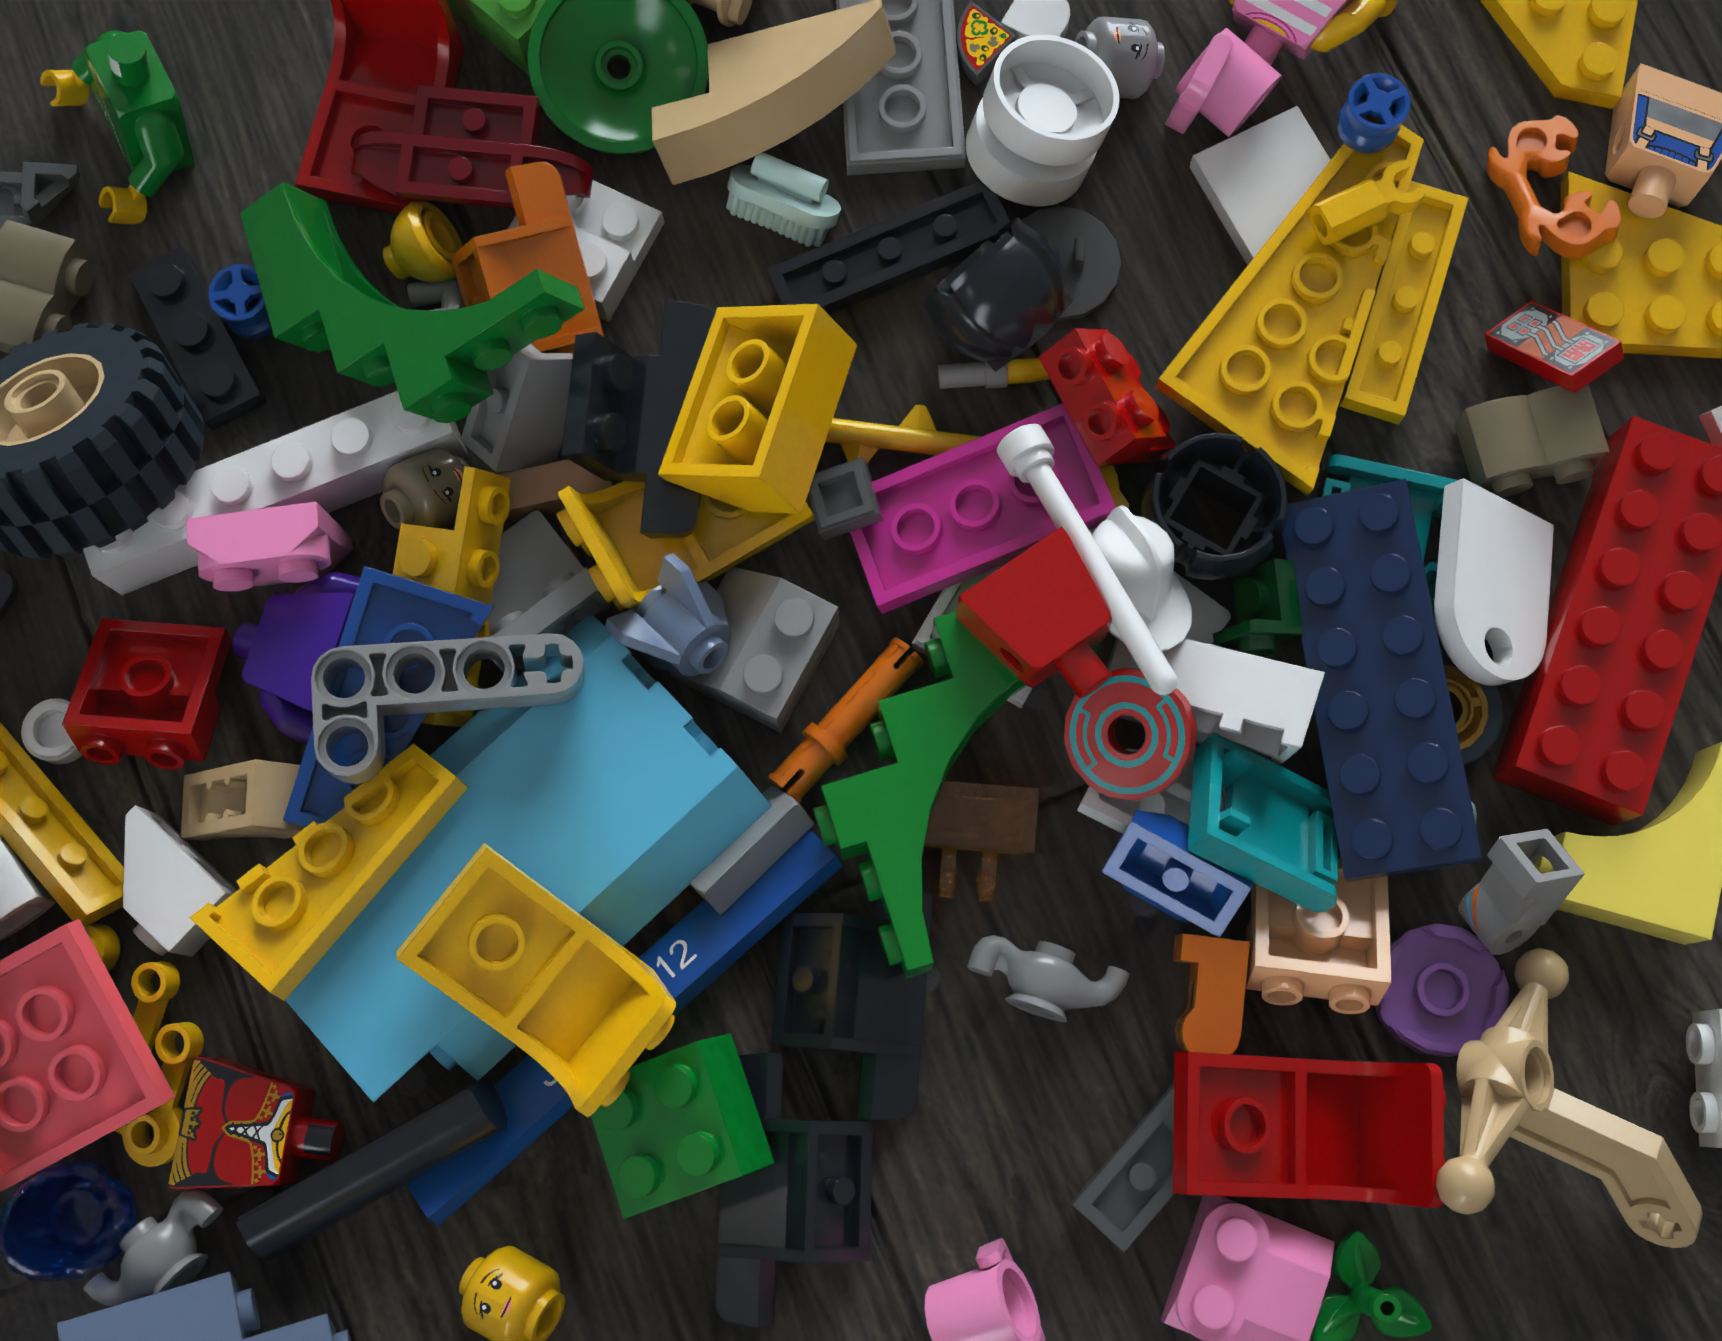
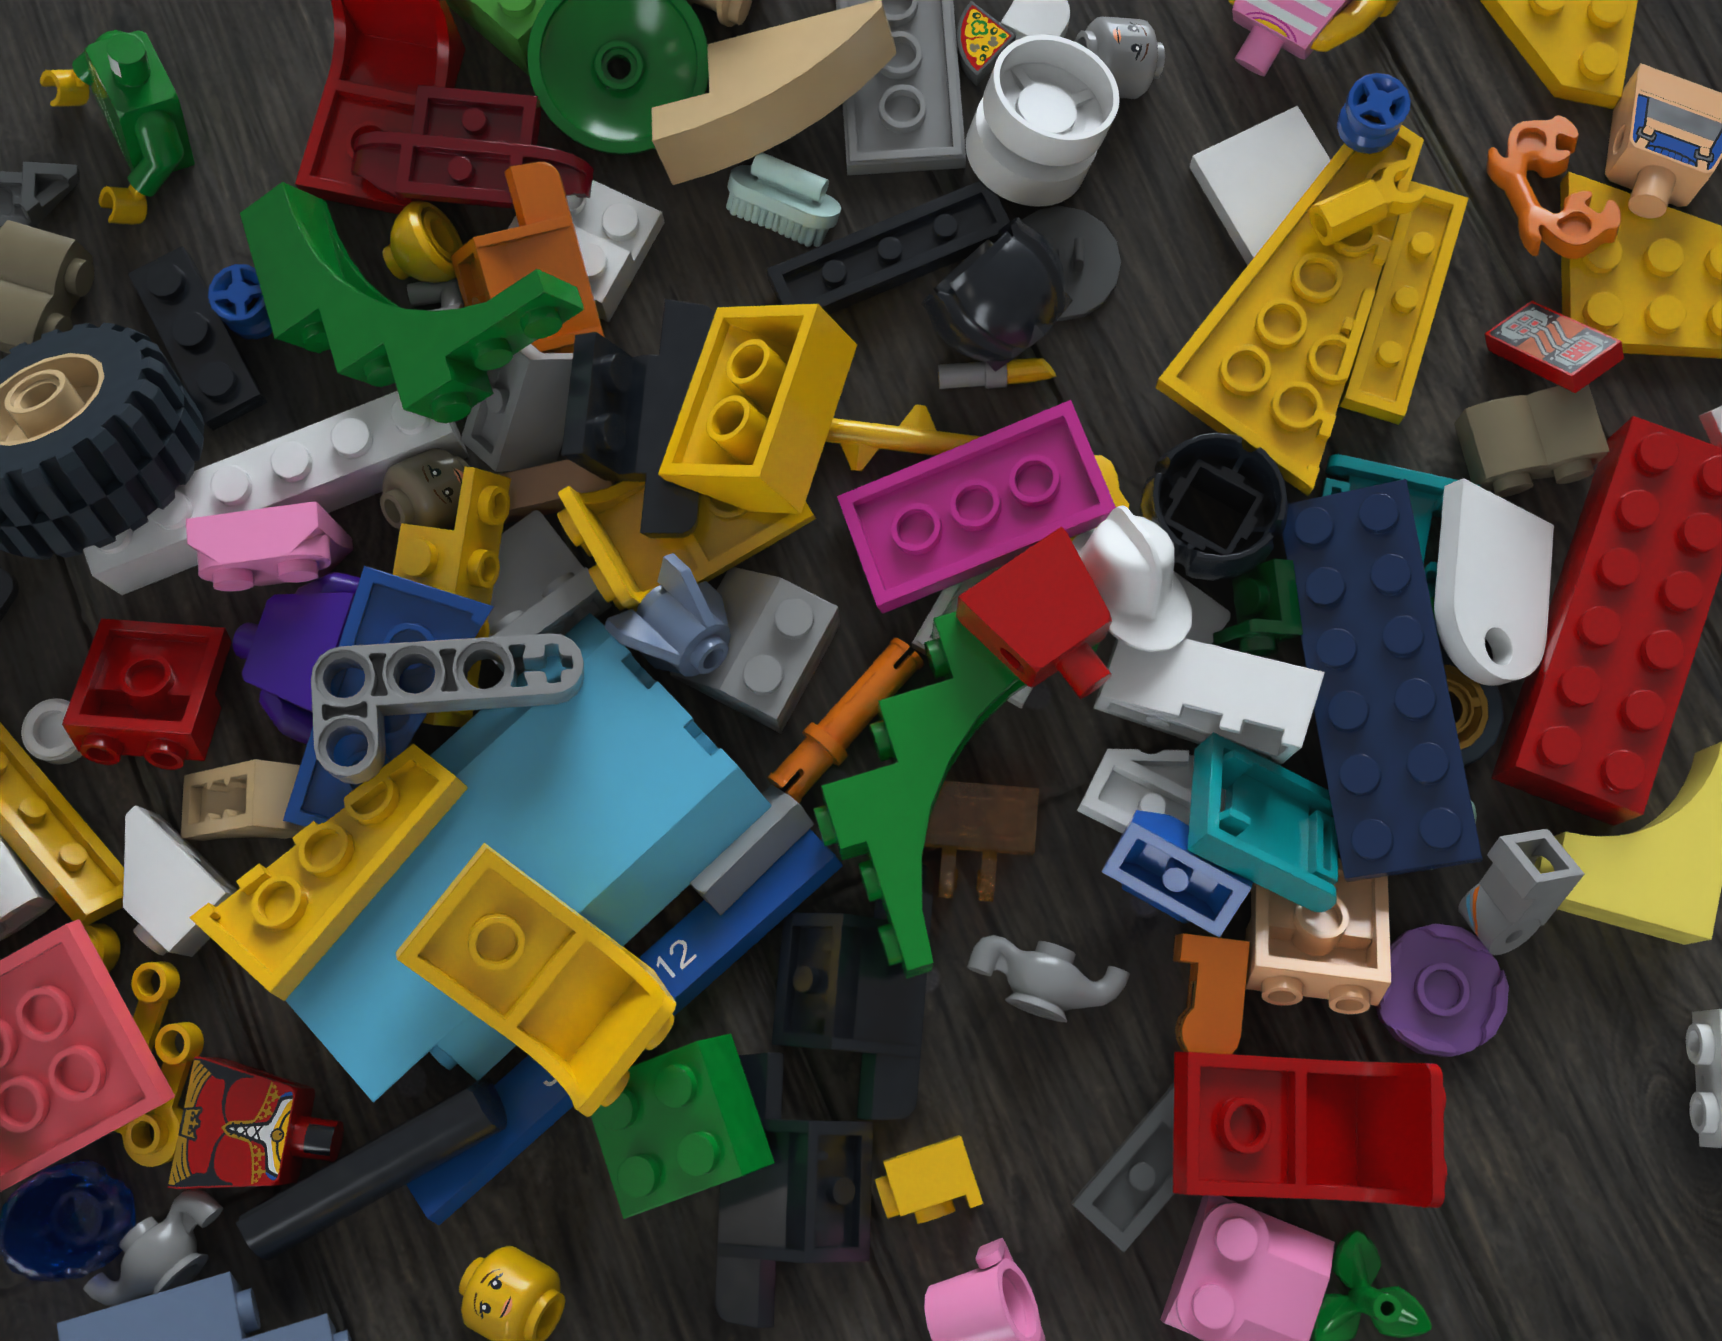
dark grey tile [808,457,884,540] -> none
white piece [997,424,1177,695] -> none
red plate [1038,328,1176,466] -> none
red tile [1064,667,1197,801] -> none
bright pink piece [1165,28,1282,138] -> none
tan piece [1436,948,1703,1248] -> none
none -> yellow brick [875,1135,983,1224]

